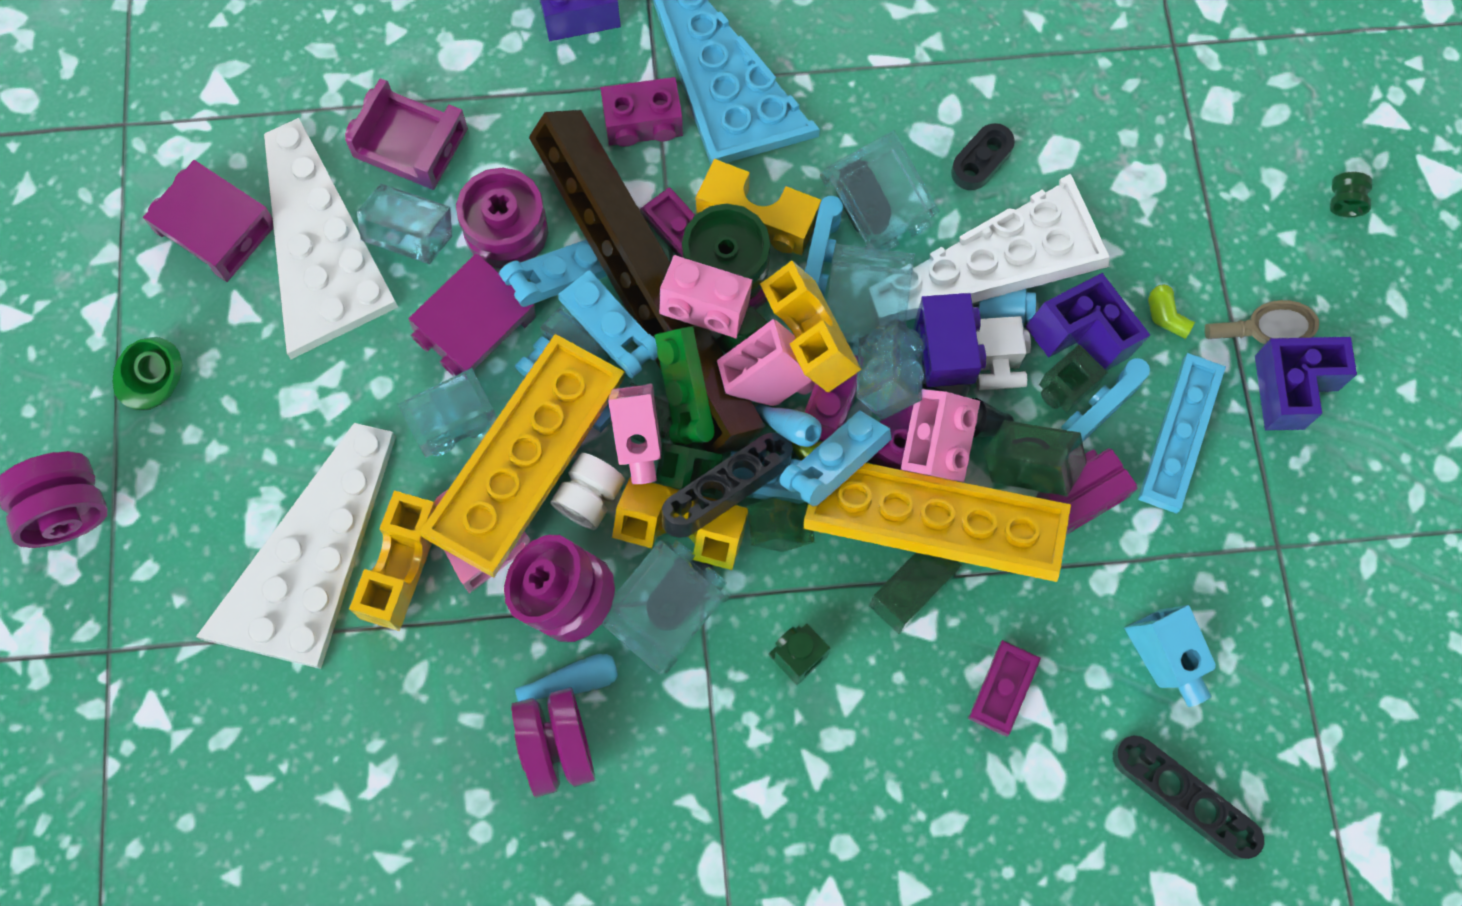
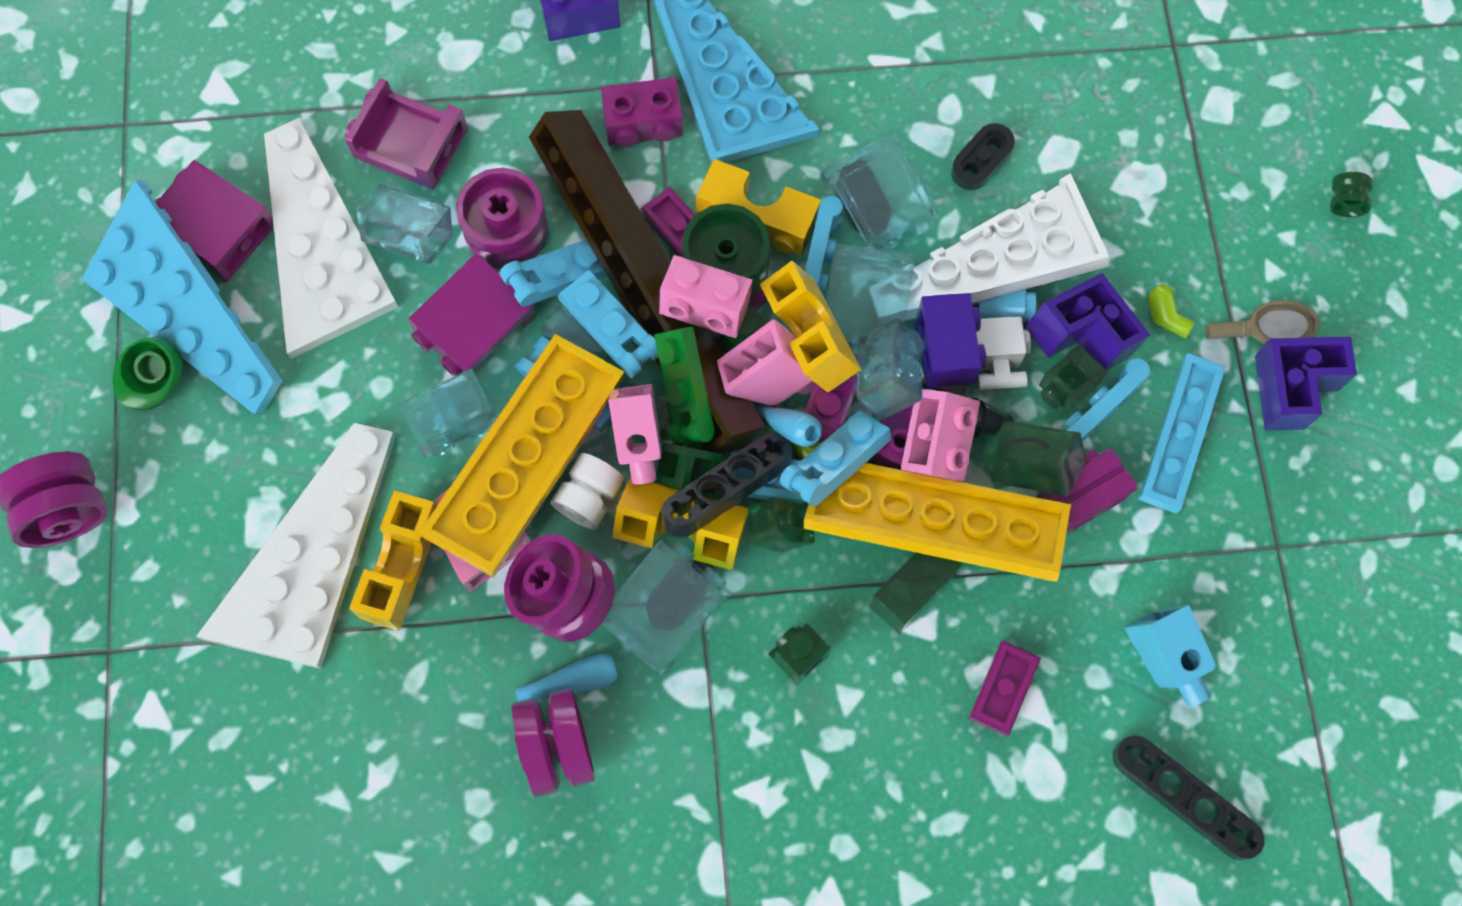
none -> medium azure wing [82,179,282,414]

